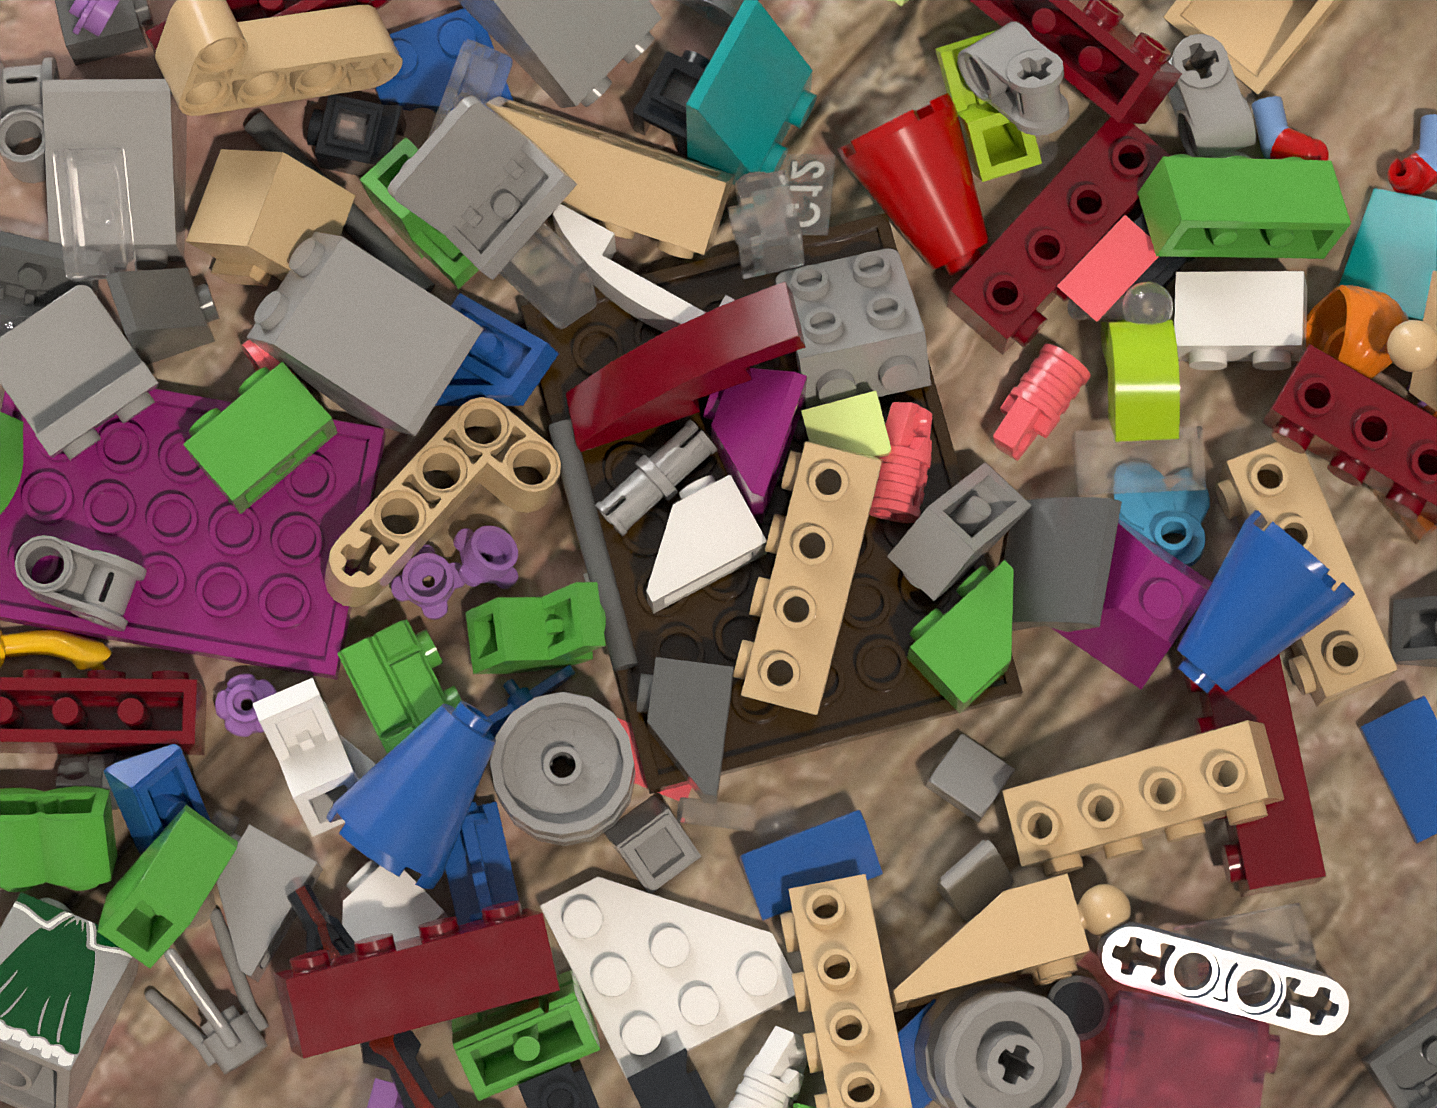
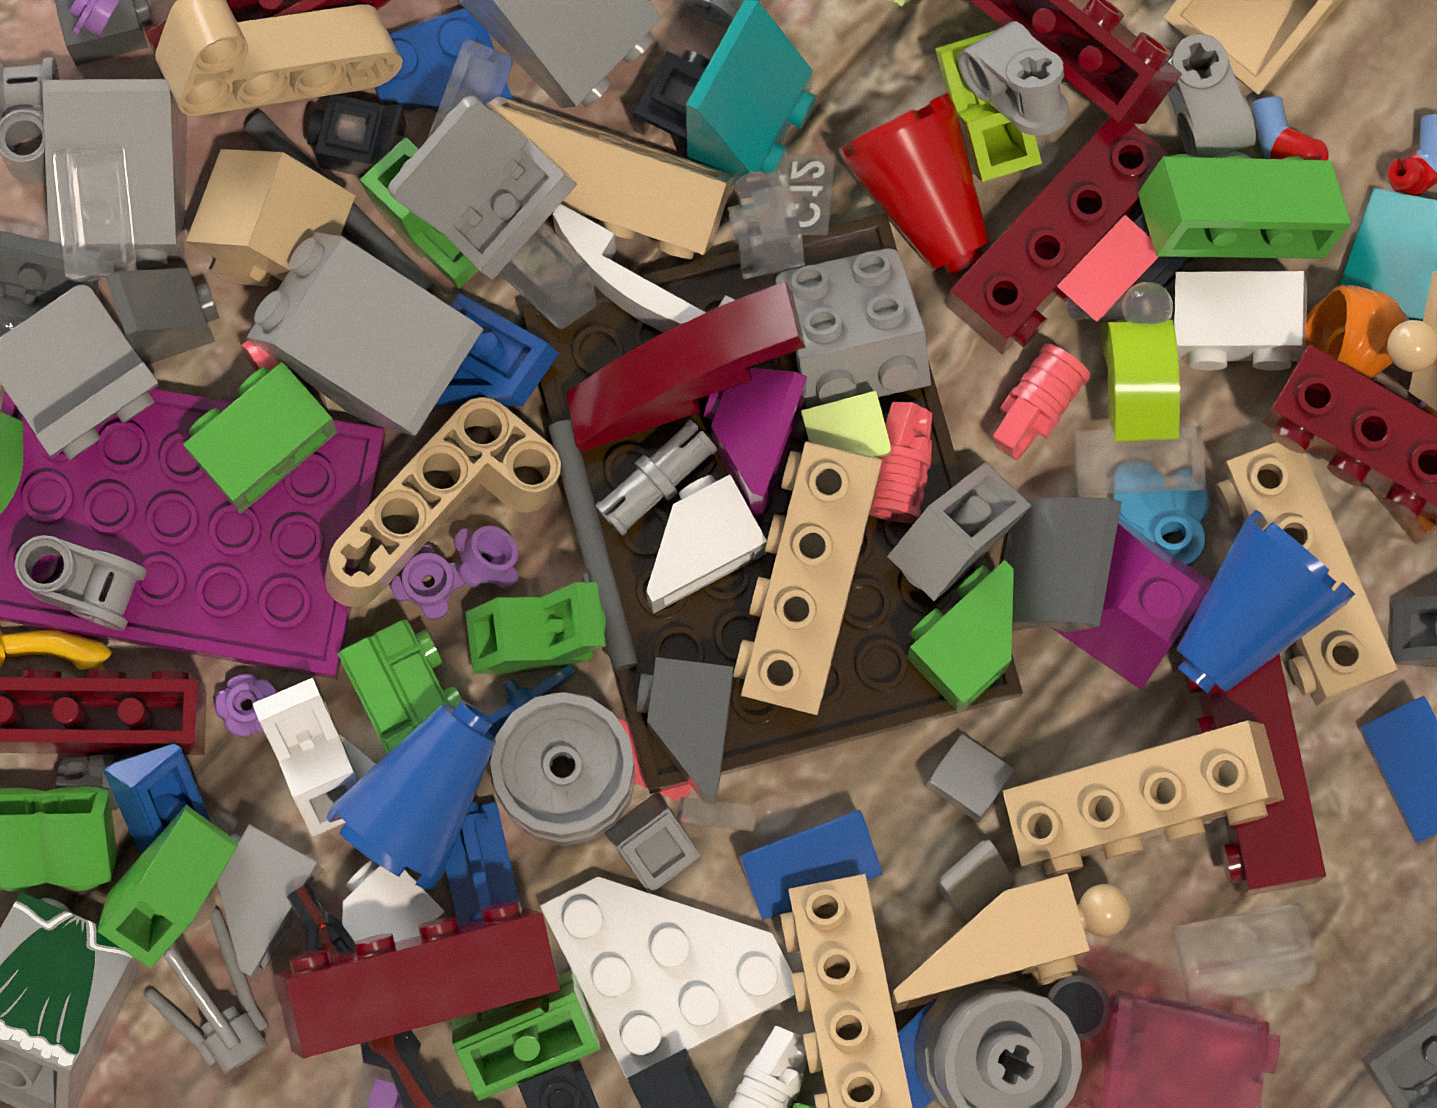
beam [1097,922,1349,1035] -> none

